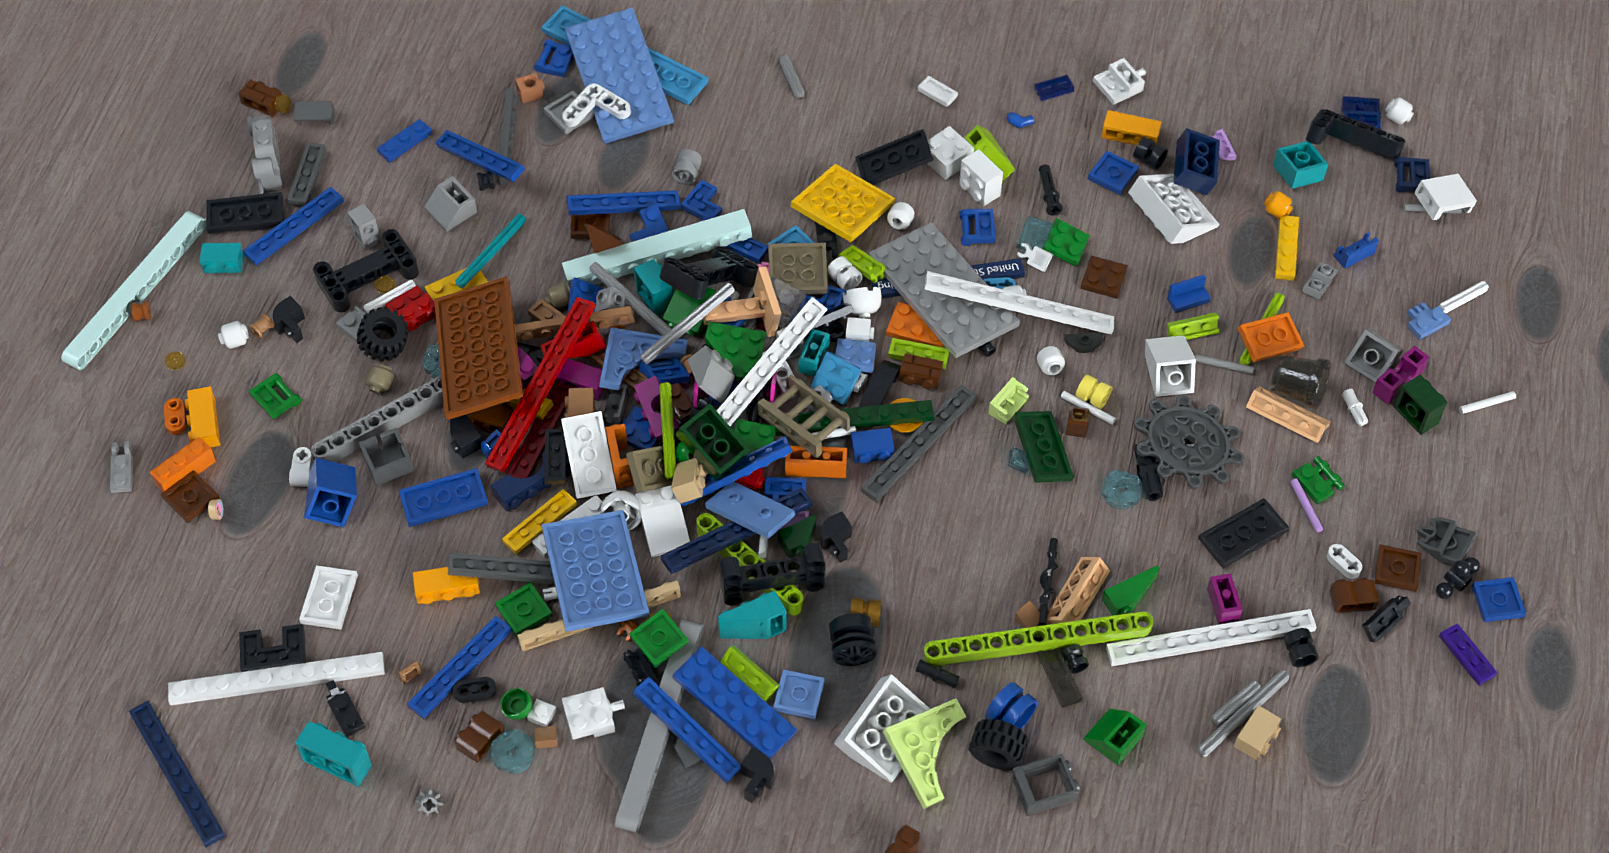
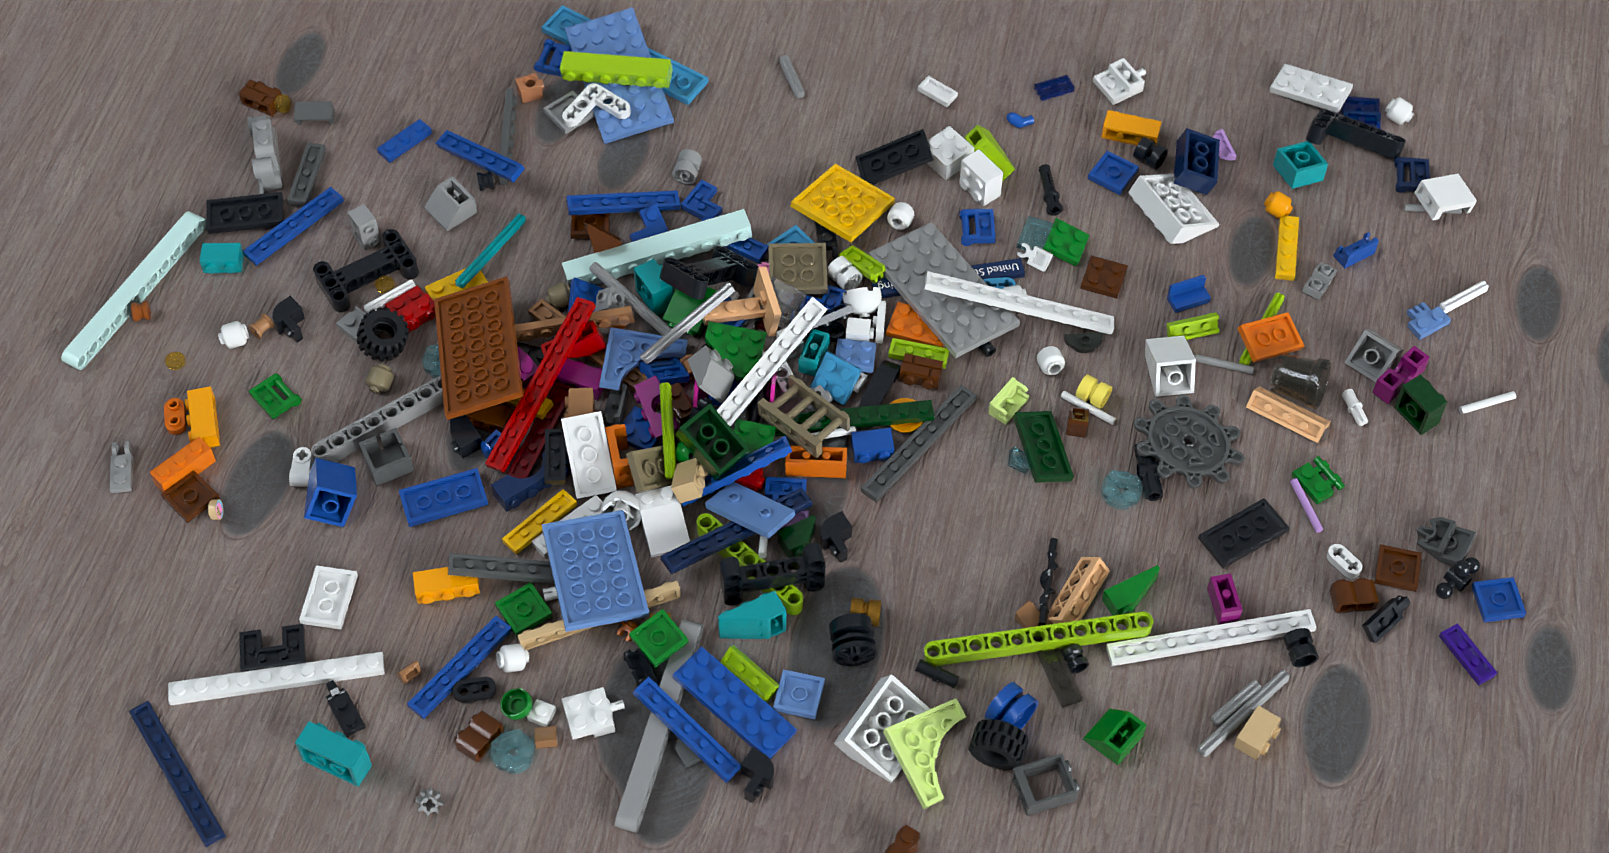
none -> white head [496,644,529,673]
none -> lime brick [560,51,673,88]
none -> white plate [873,301,886,344]
none -> white plate [1270,64,1353,113]

